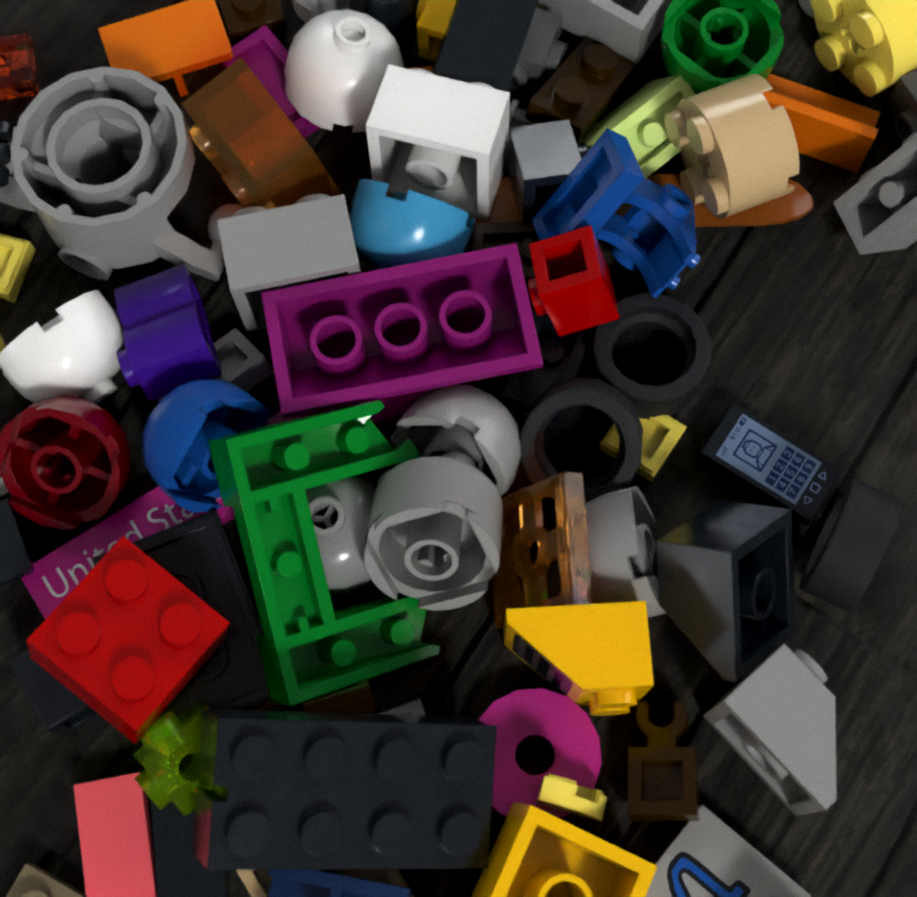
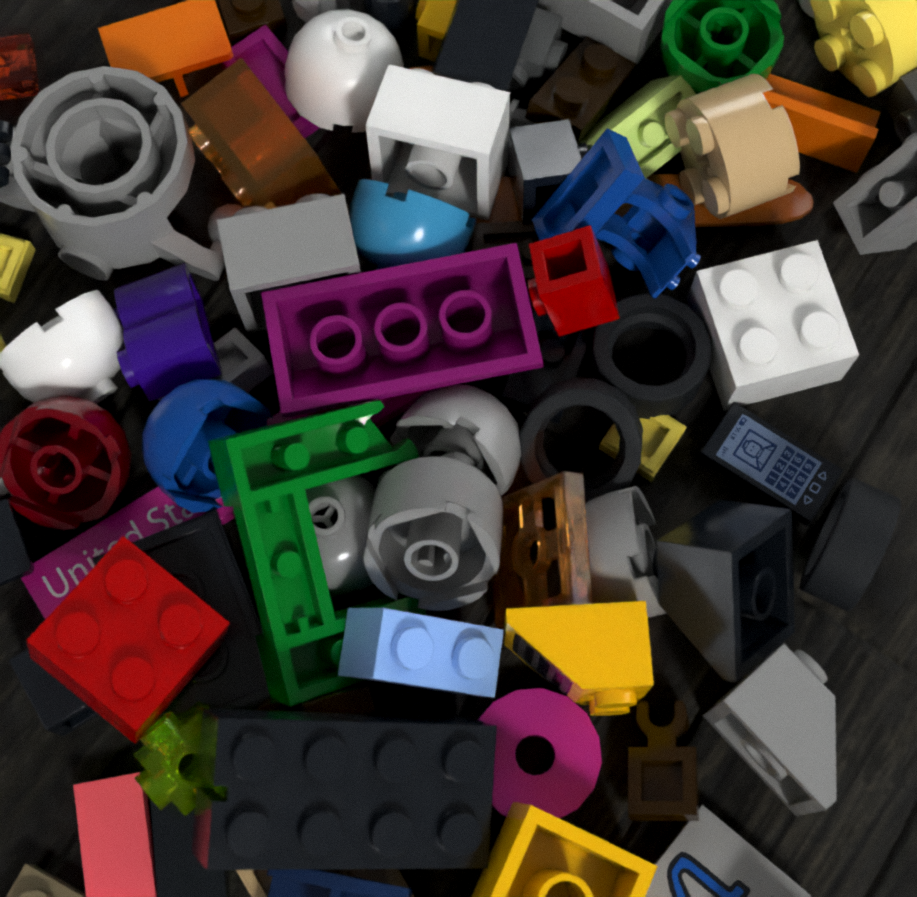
light yellow tile [536,773,608,822] -> none
none -> light blue brick [338,608,504,698]
none -> white brick [686,240,859,411]

